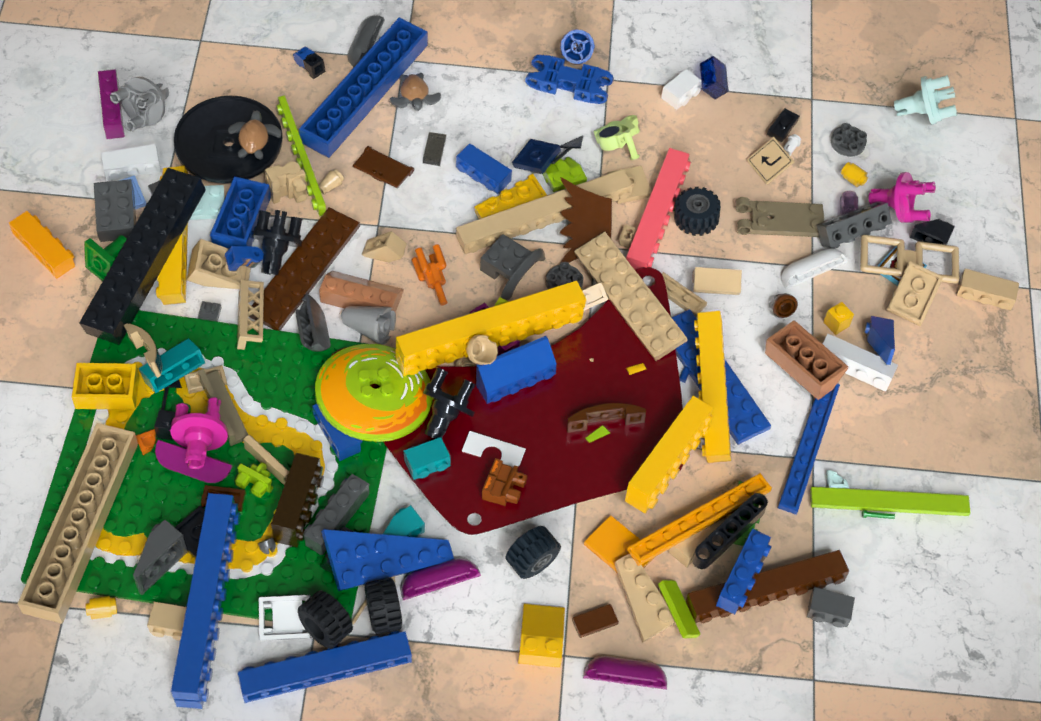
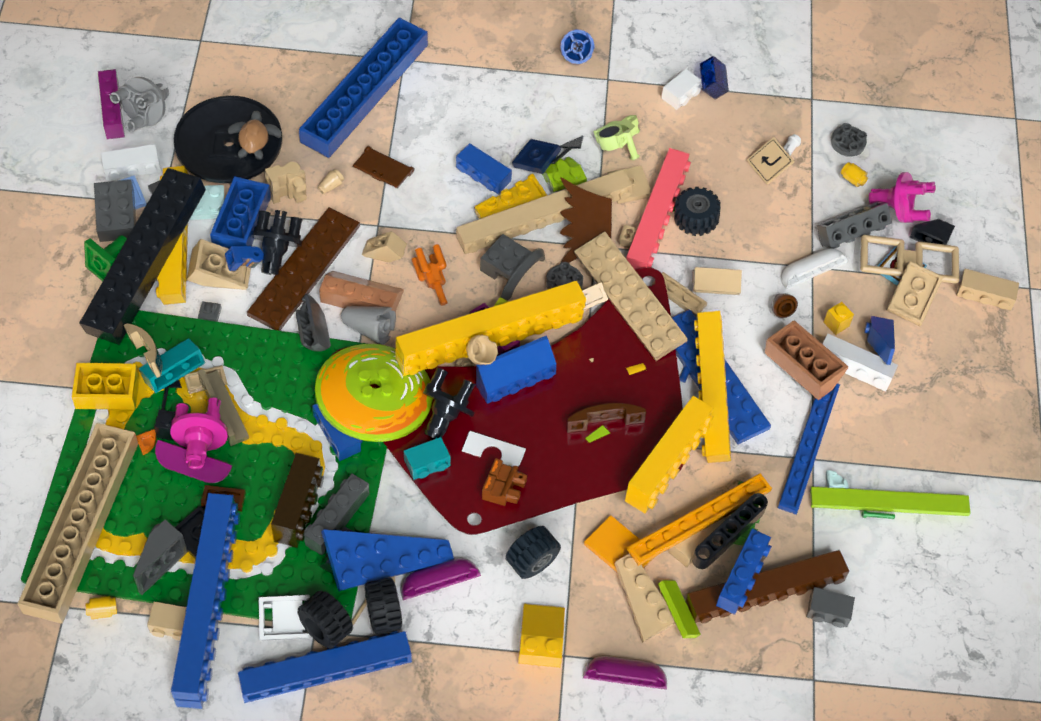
light orange brick [9,211,75,279] -> none
lime hips [235,462,273,498] -> none
tan fence [237,280,264,350] -> none
tan tile [243,435,289,486] -> none
dark grey hinge [258,537,276,554] -> none
lime plate [276,95,326,217] -> none
black leg [293,47,326,79] -> none
dark grey brick [348,15,384,67] -> none
teal slope [383,505,425,537] -> none
animal [390,73,441,111] -> none
clear smoke tile [423,132,446,166] -> none
blue piece [525,55,614,104] -> none
reddish brown tile [572,604,619,638] -> none
dark tan hinge [735,197,825,237] -> none
black plate [767,108,800,142] -> none
clear purple brick [840,191,858,215] -> none
light aqua piece [894,75,957,124] -> none

